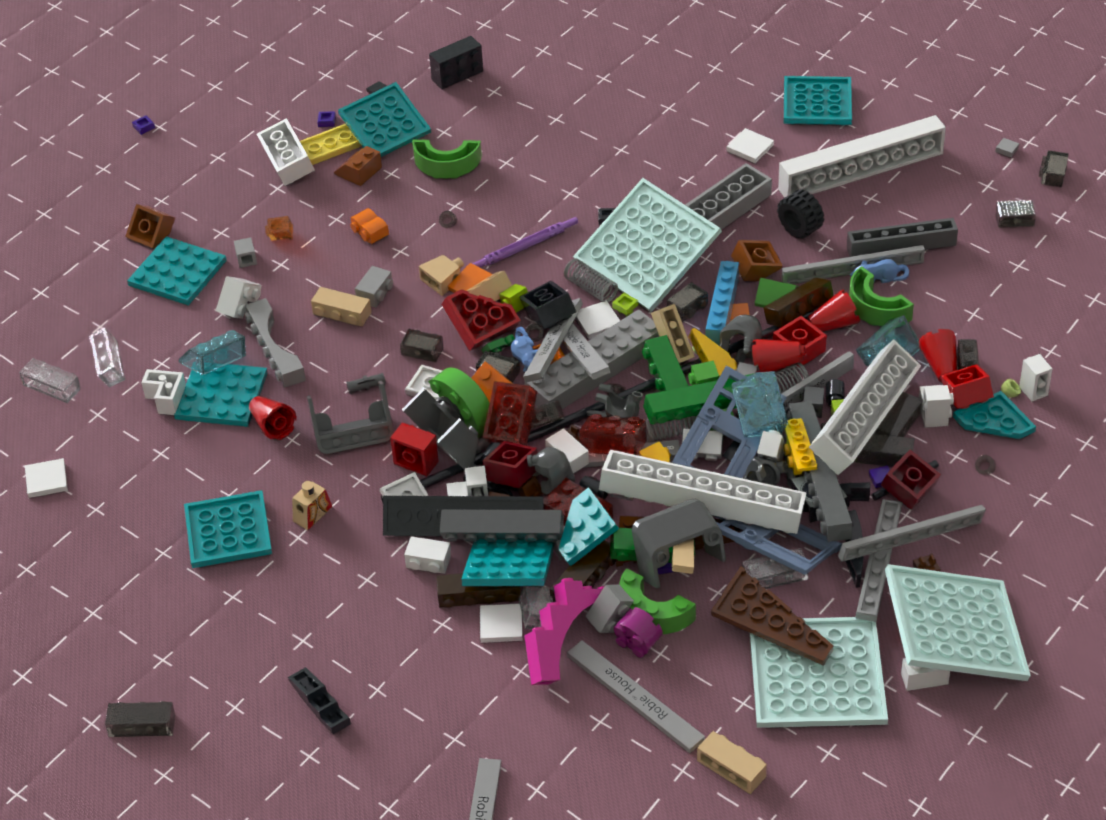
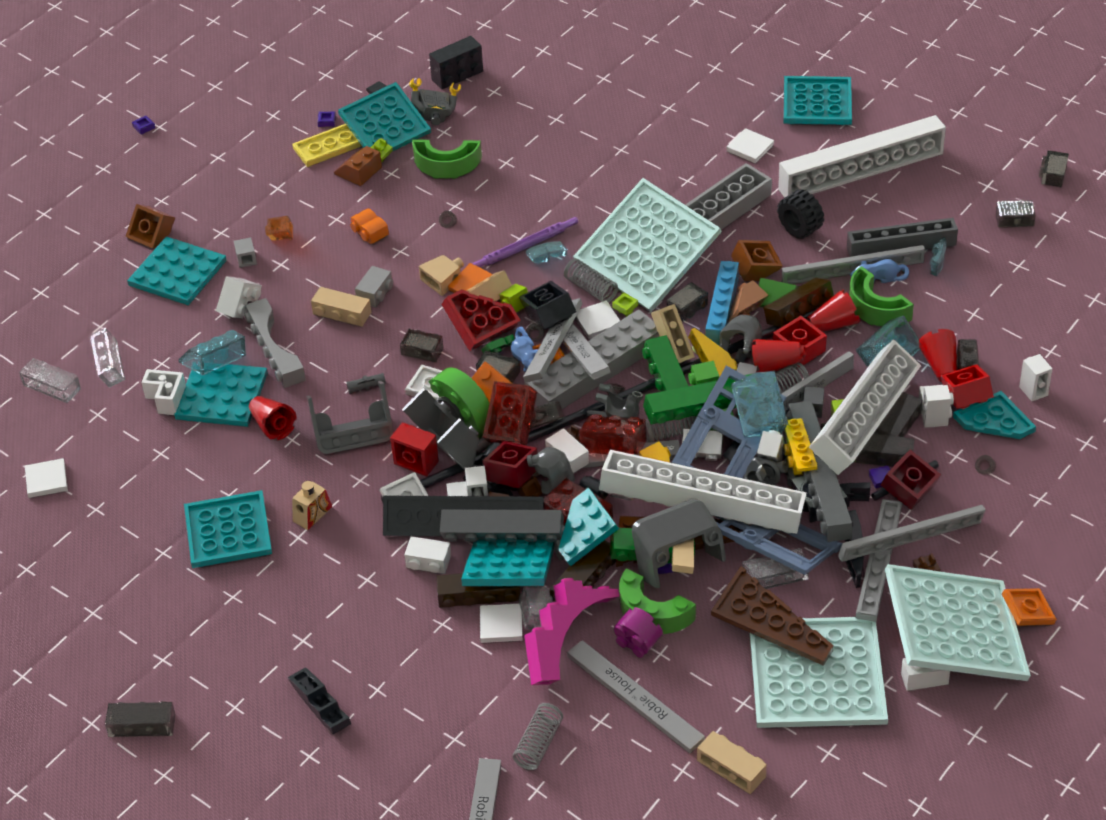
white brick [257,118,315,186] -> none
light grey brick [585,585,634,633] -> none
black tile [598,208,616,225] -> none
black brick [825,379,845,407] -> none
light grey tile [995,138,1019,157] -> none
yellowish green piece [1001,379,1021,397] -> none
none -> lime tile [371,138,393,162]
none -> dark grey torso [409,78,461,125]
none -> light grey piece [513,703,563,770]
none -> clear light blue slope [526,241,568,263]
none -> nougat slope [728,280,768,322]
none -> clear light blue slope [930,237,947,276]
none -> orange tile [1002,588,1057,626]

